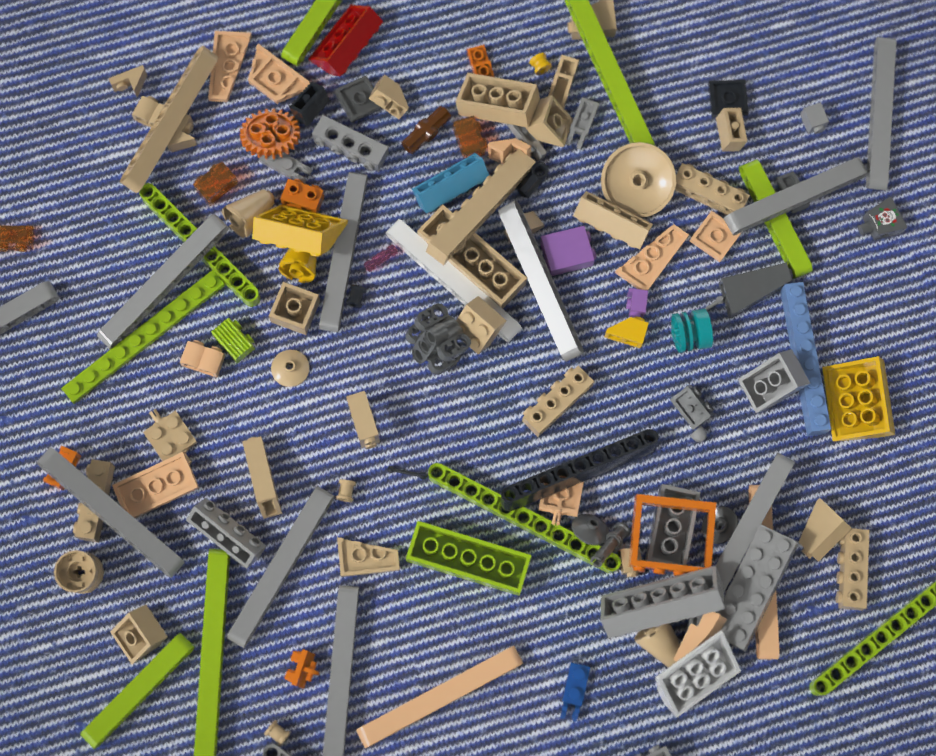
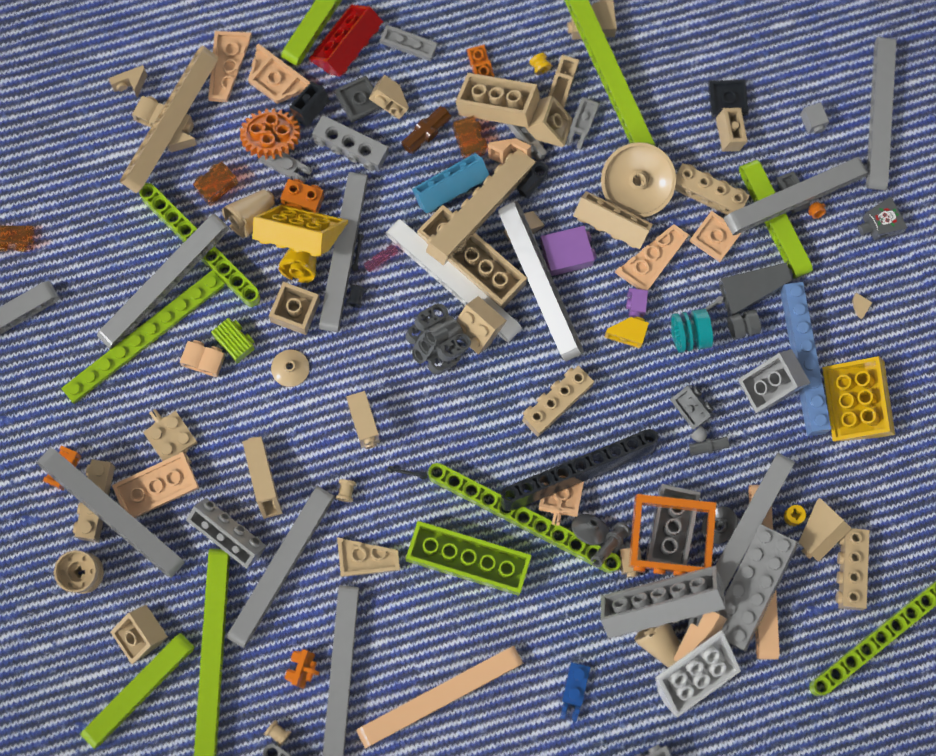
none -> black hinge [351,234,364,272]
none -> light grey plate [380,25,437,62]
none -> dark grey pin [689,436,730,456]
none -> dark grey wheel [727,310,761,340]
none -> yellow wheel [784,505,806,526]
none -> orange plate [808,202,826,219]
none -> tan tile [852,293,872,319]

